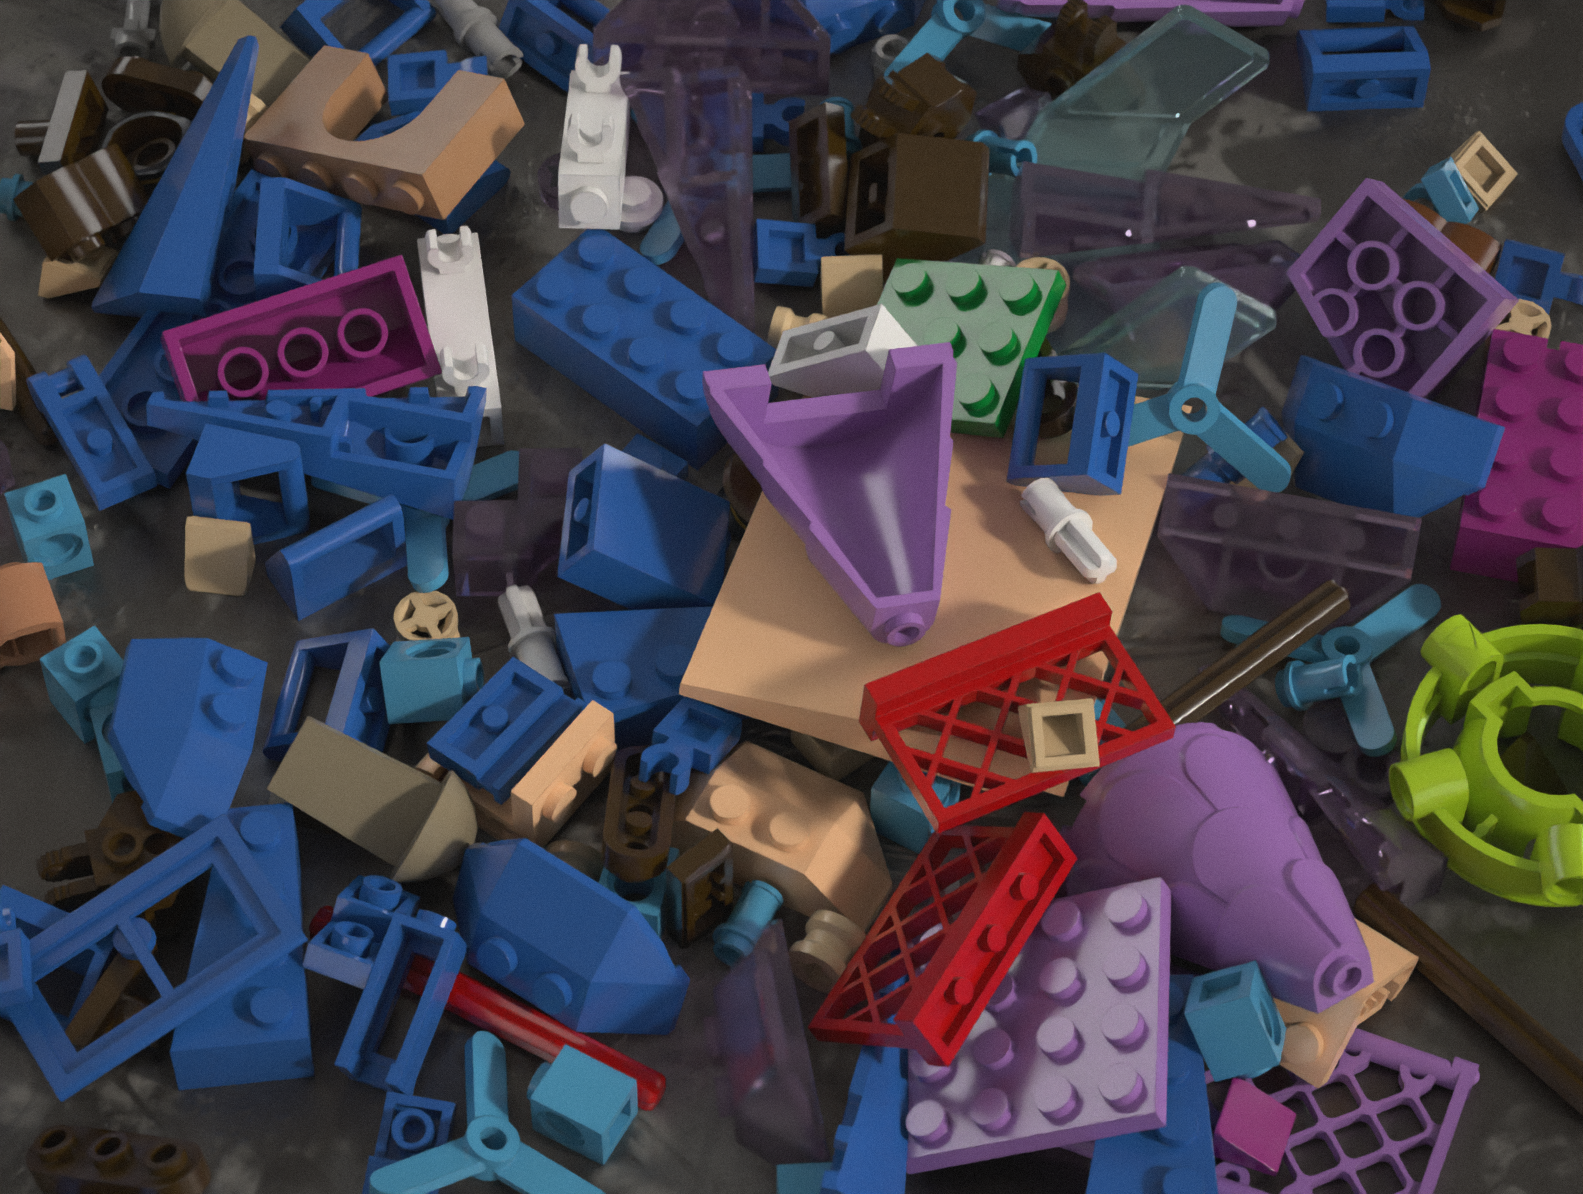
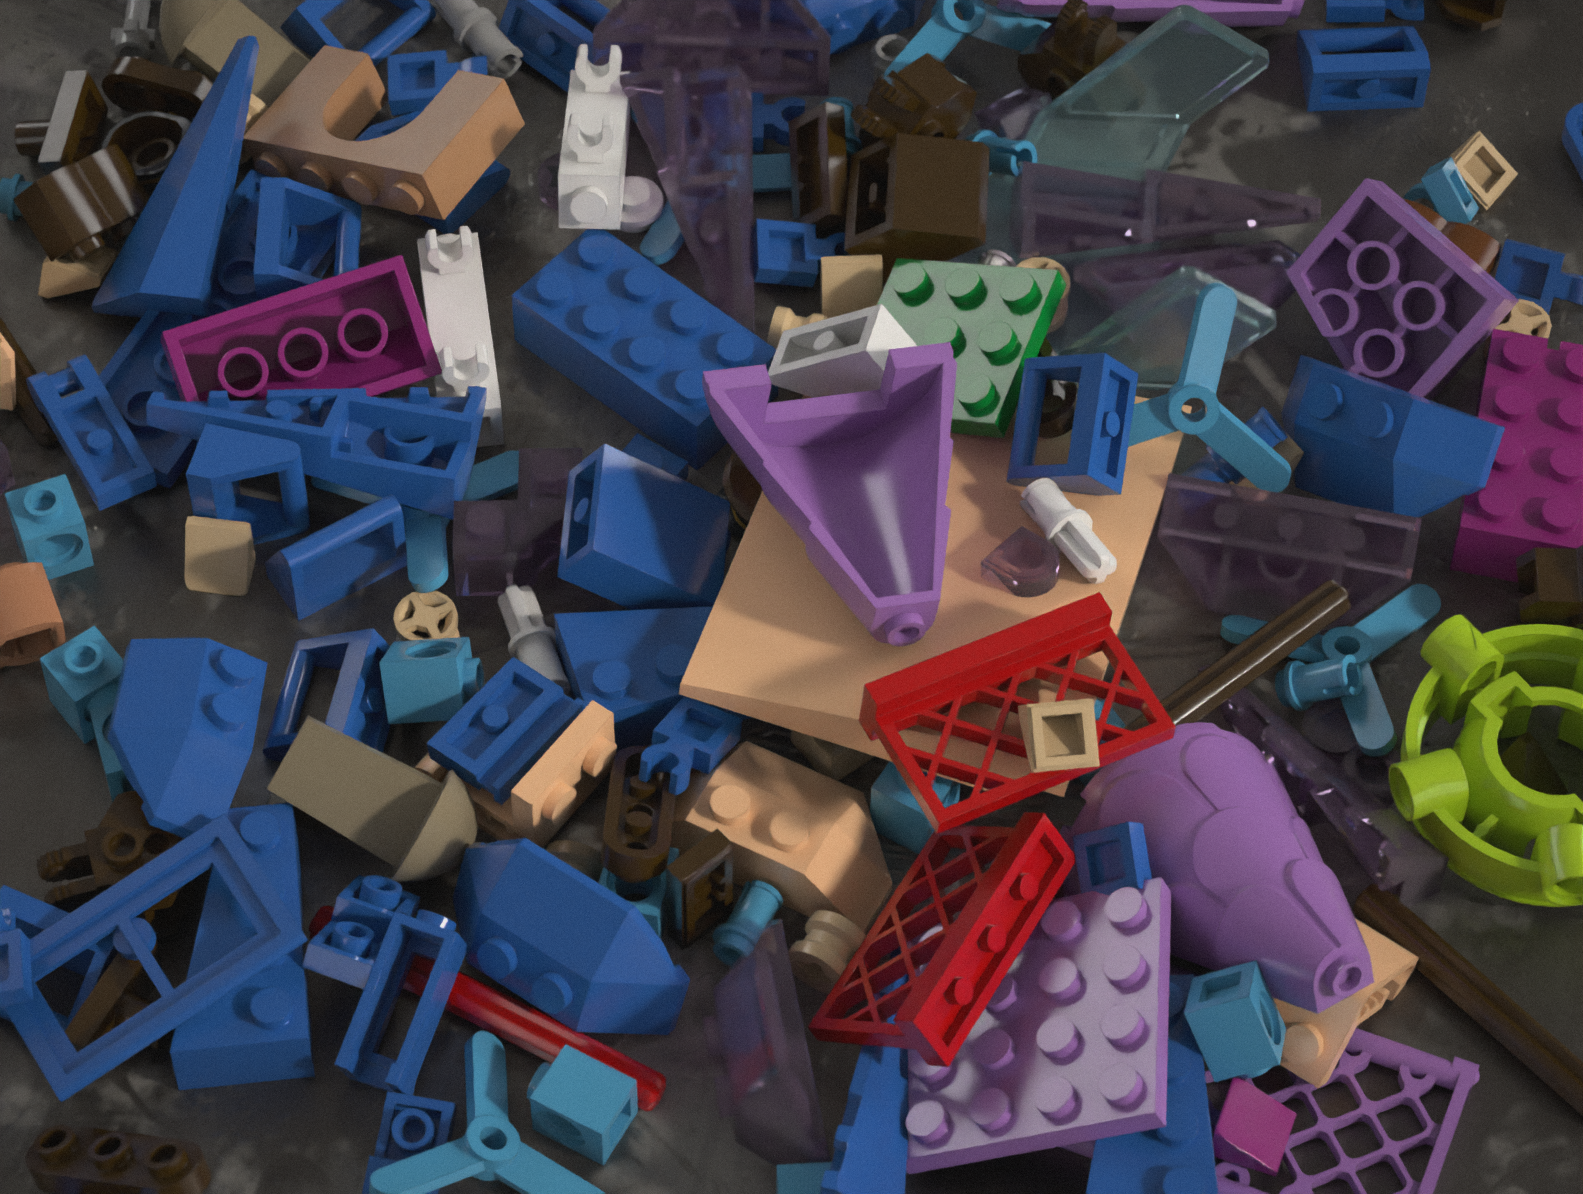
none -> tile [981,526,1059,597]
none -> blue plate [1072,821,1152,896]

